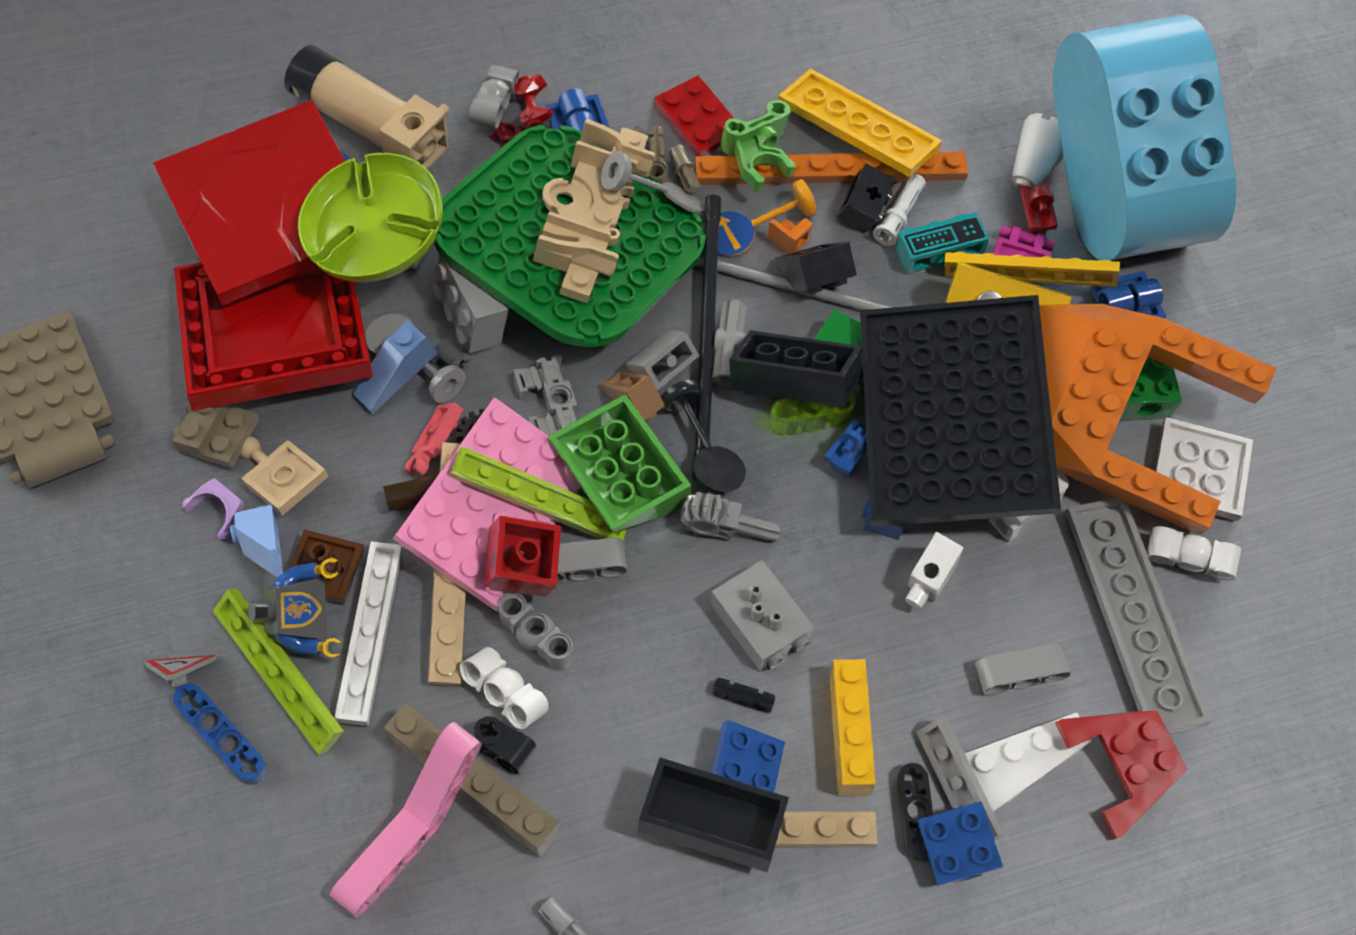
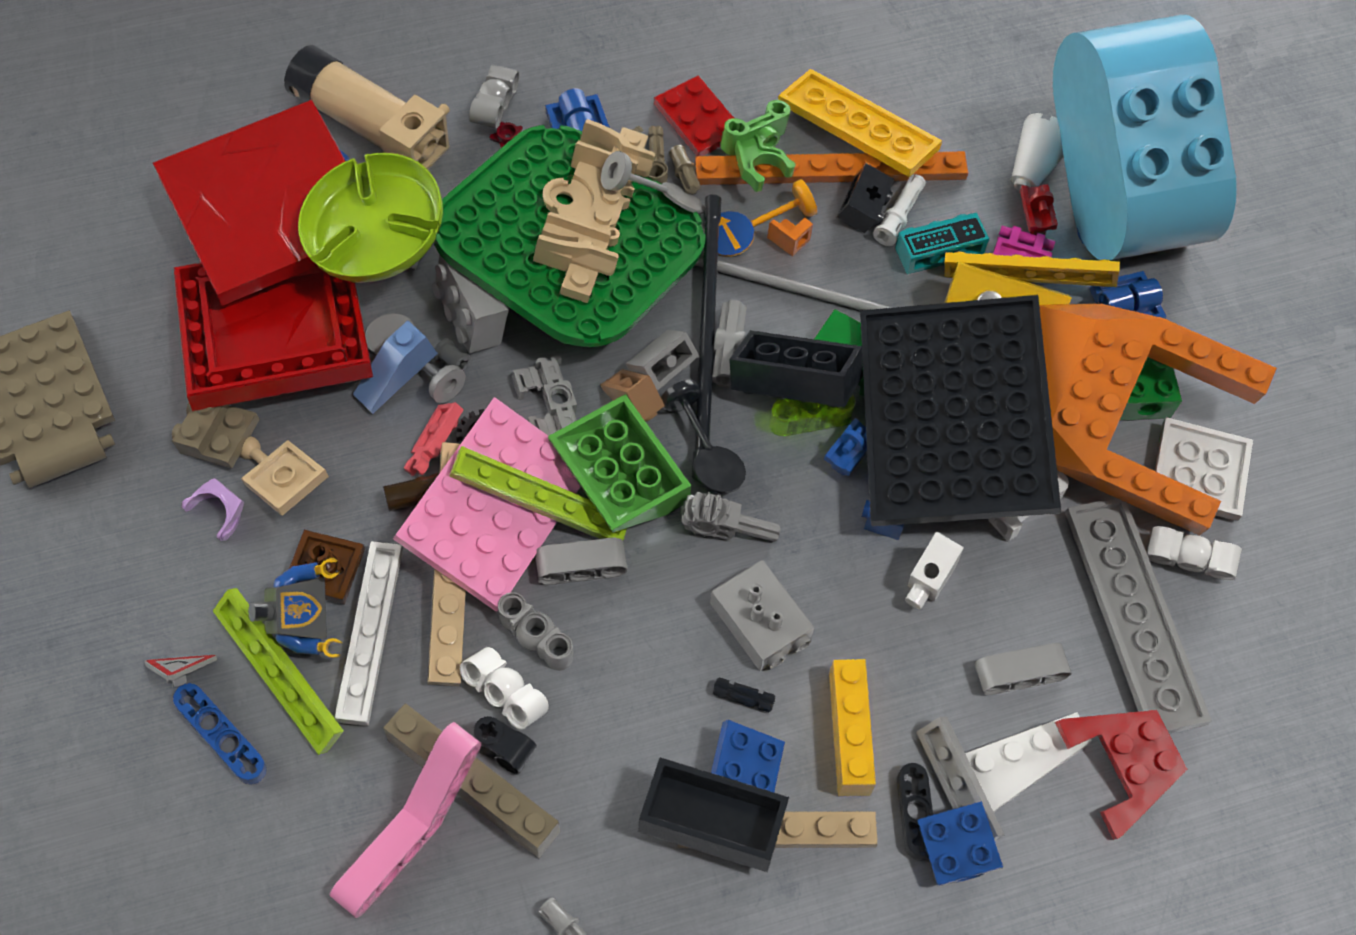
light blue slope [230,504,283,577] -> none
red brick [484,515,561,597] -> none
red piece [514,74,553,130] -> none
black slope [775,242,857,294] -> none

